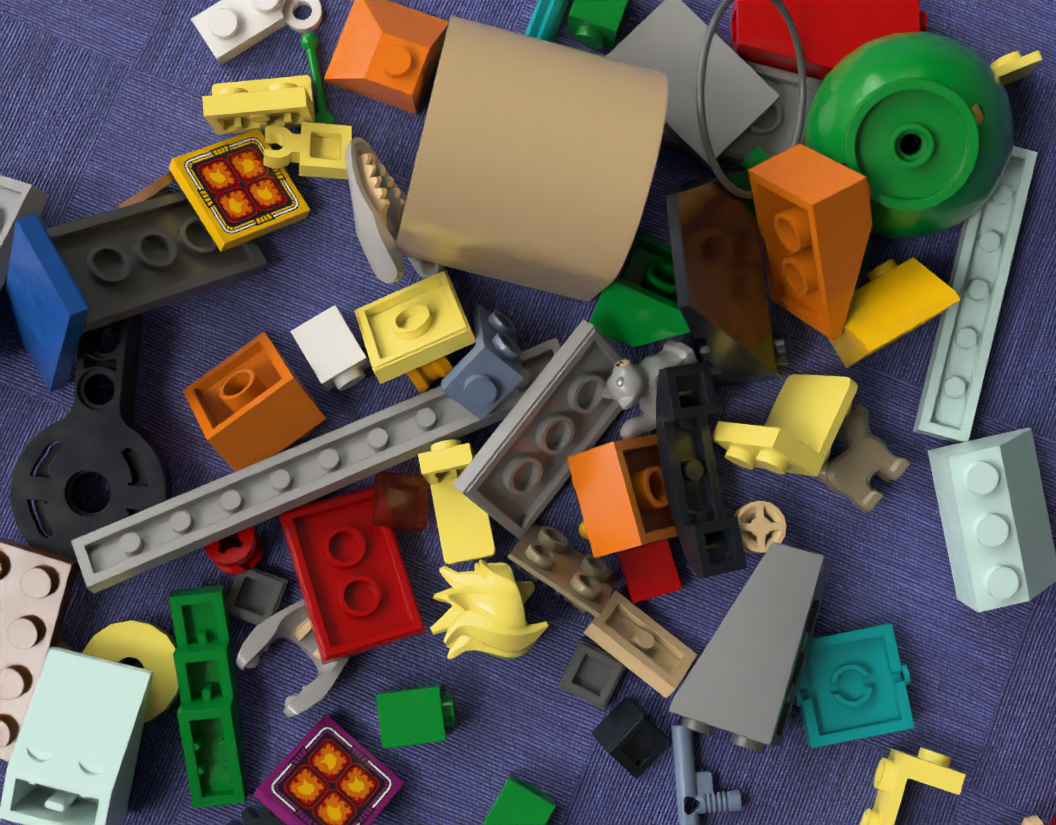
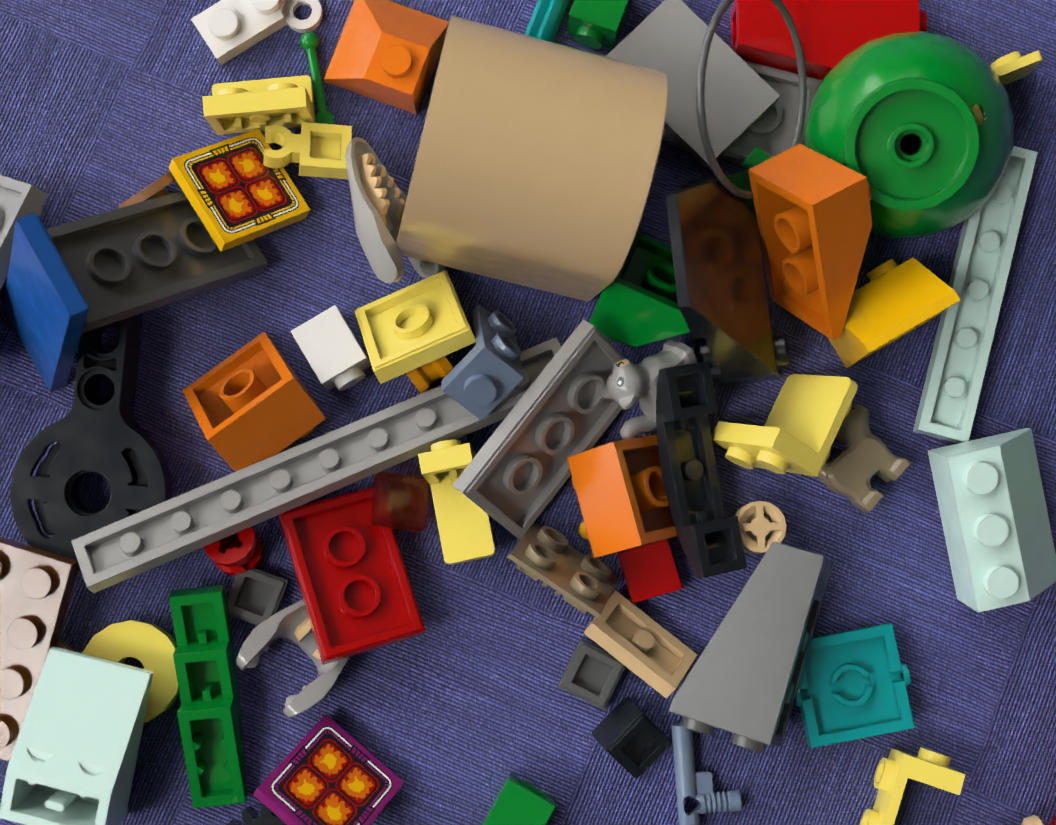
green brick [376,683,457,749] -> none
light yellow hair [430,560,549,660] -> none

